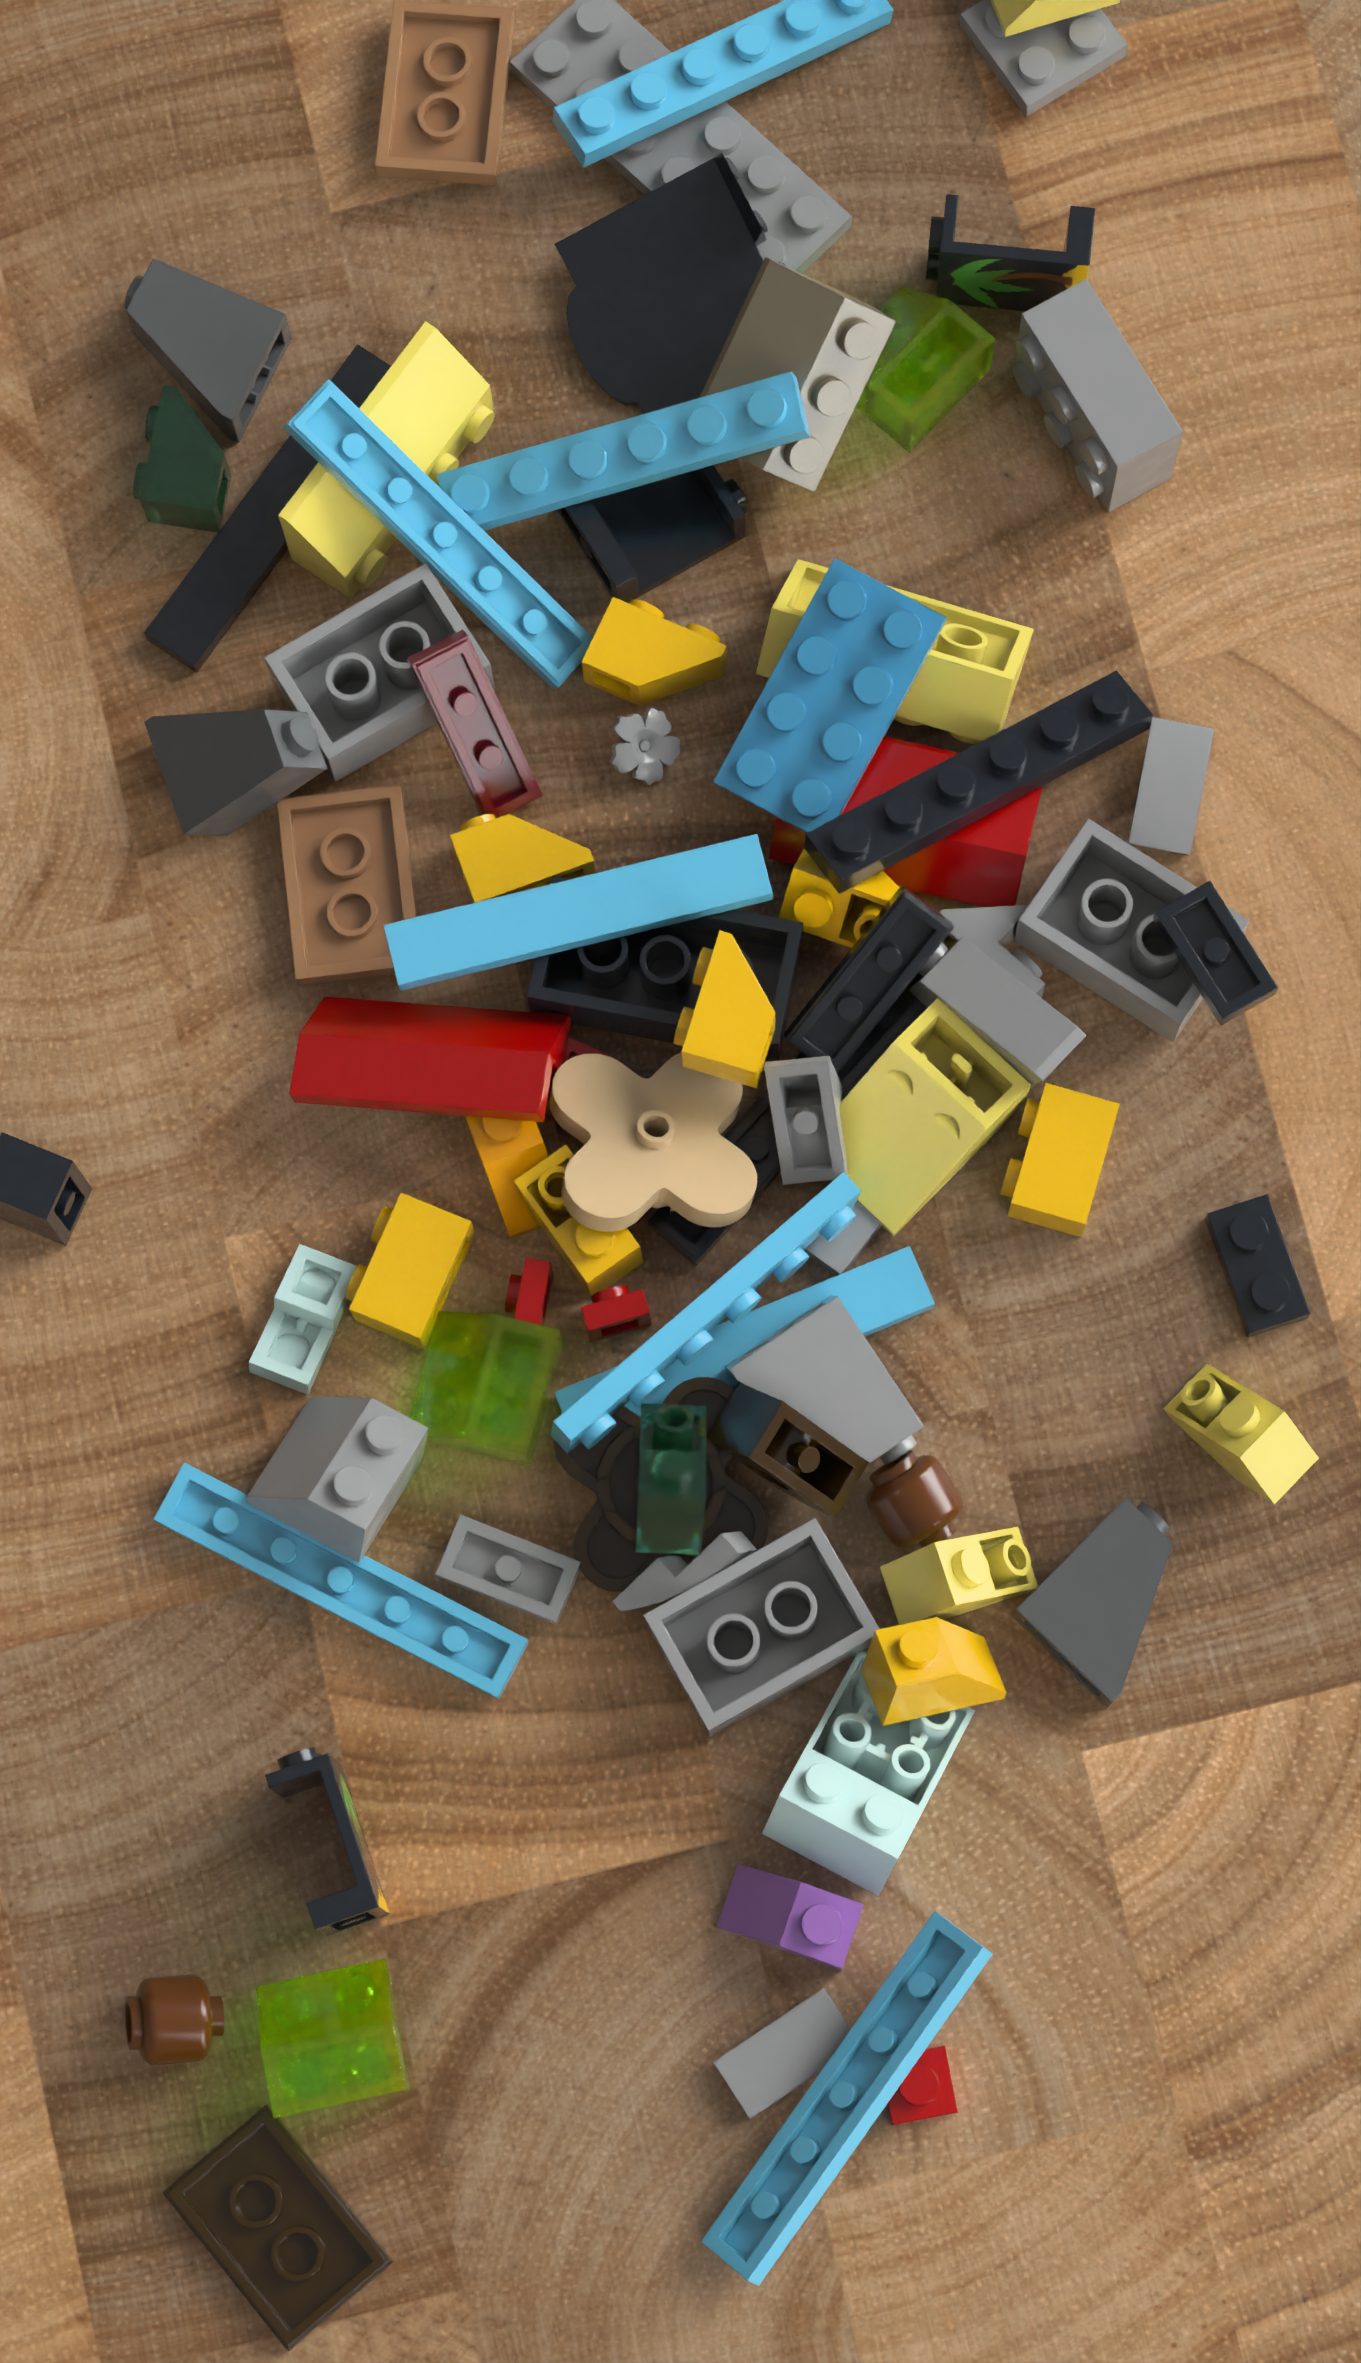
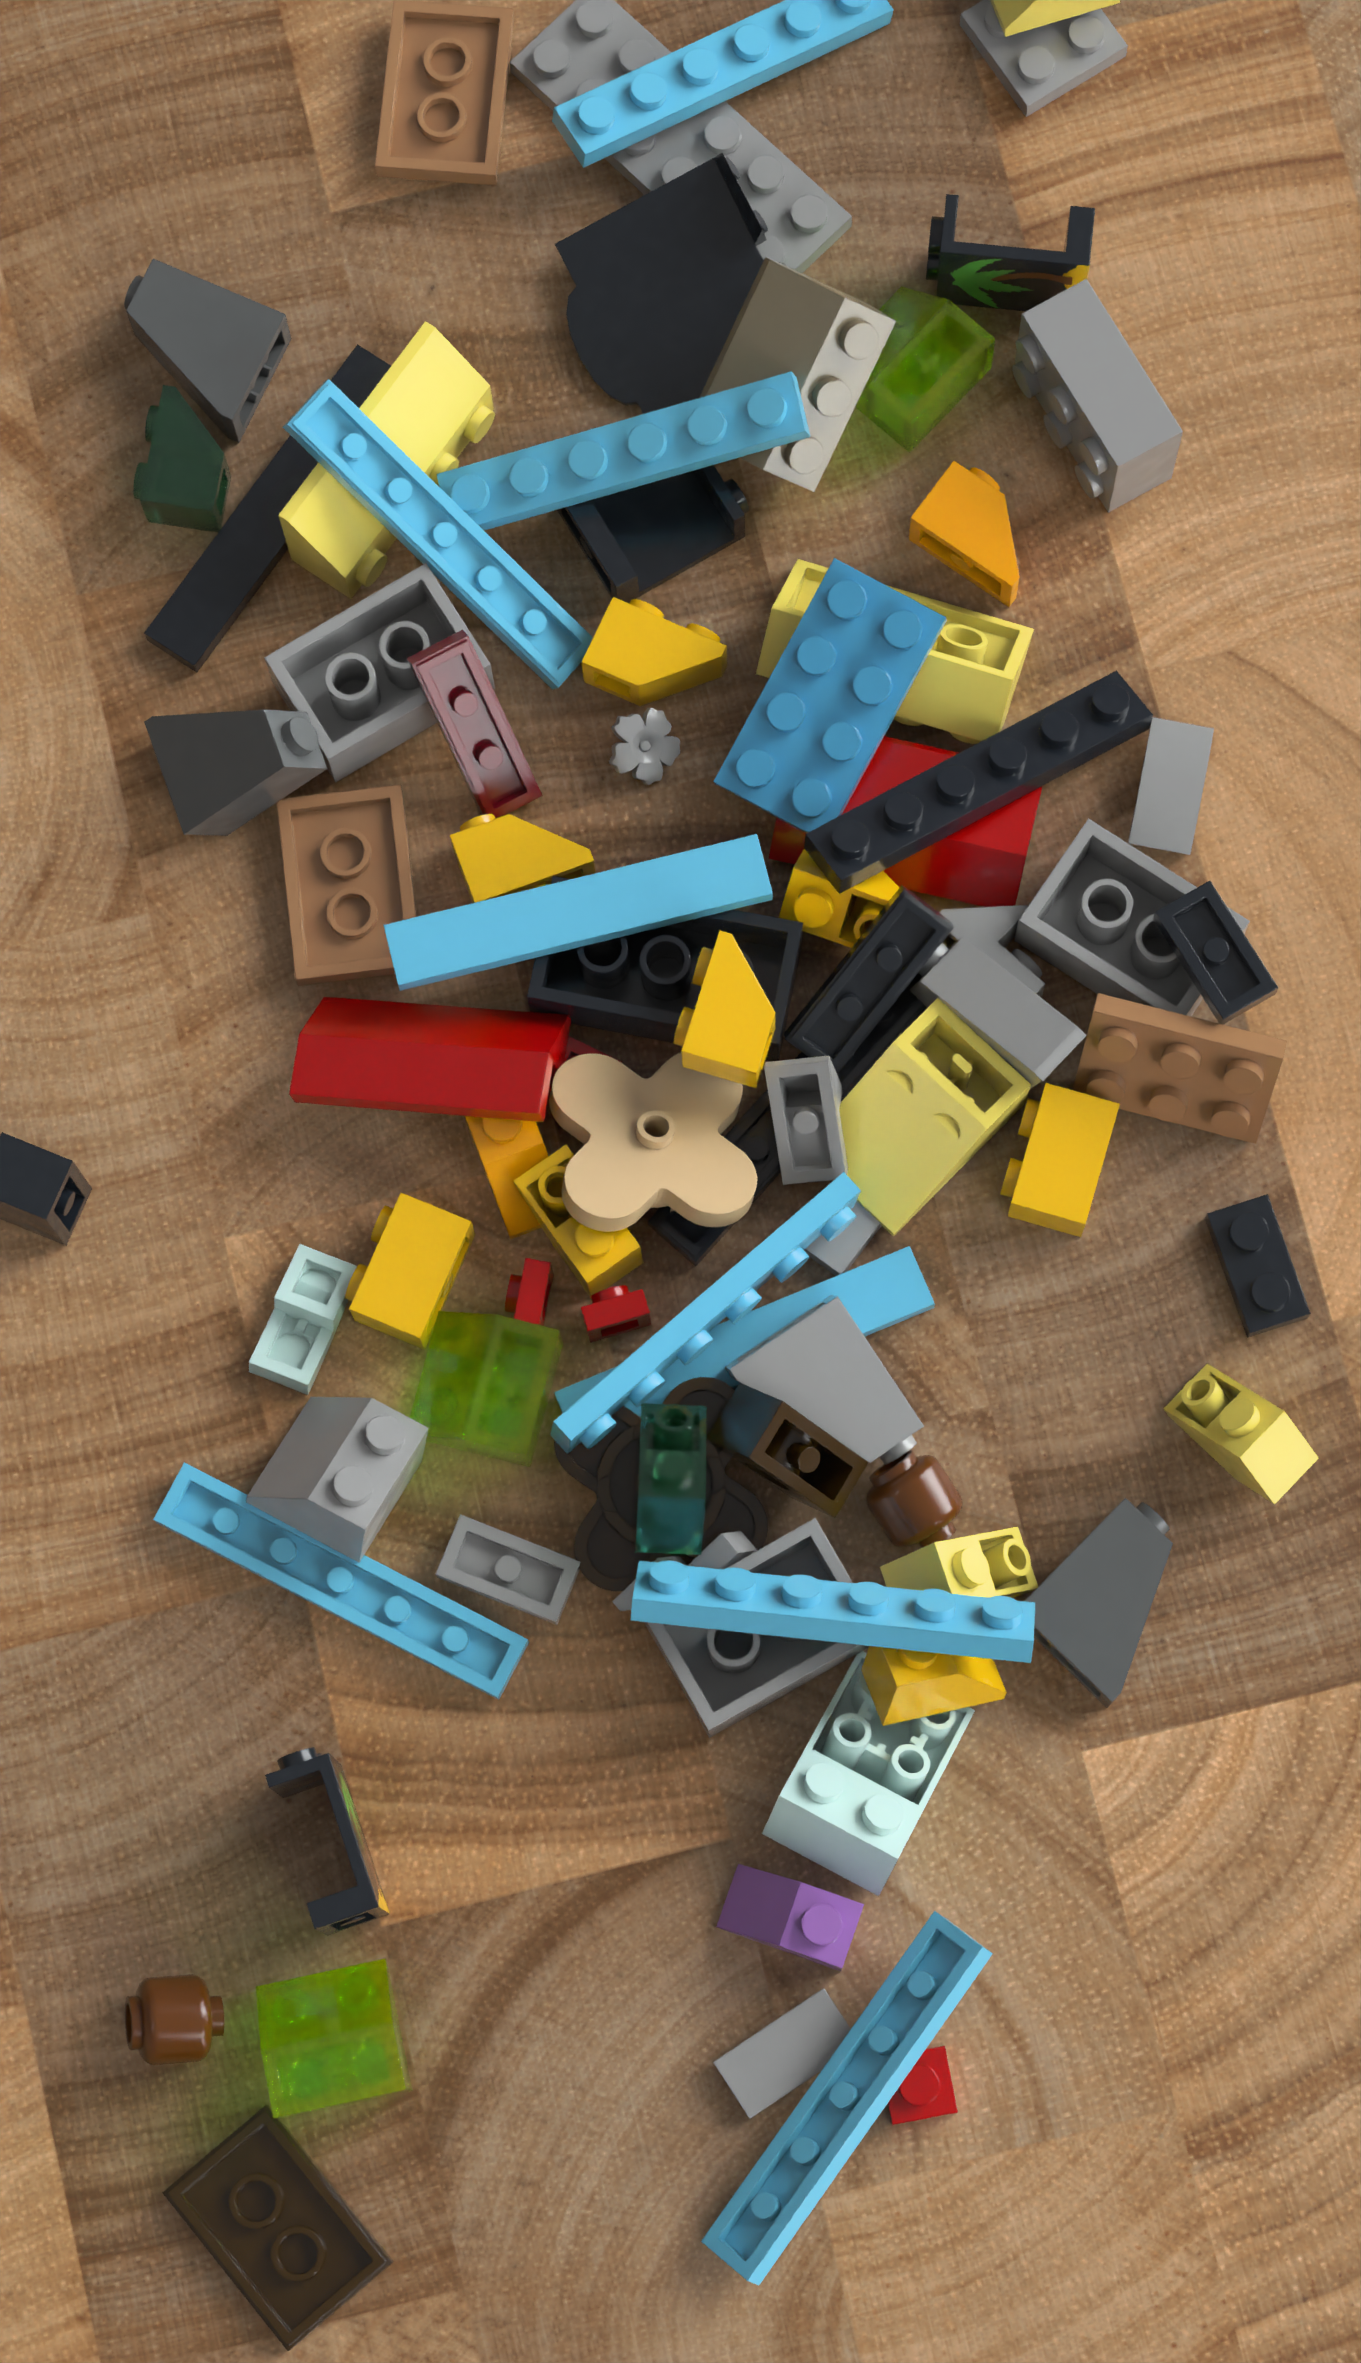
none -> medium azure plate [631,1560,1035,1663]
none -> light orange slope [909,461,1020,607]
none -> medium nougat plate [1072,993,1287,1144]

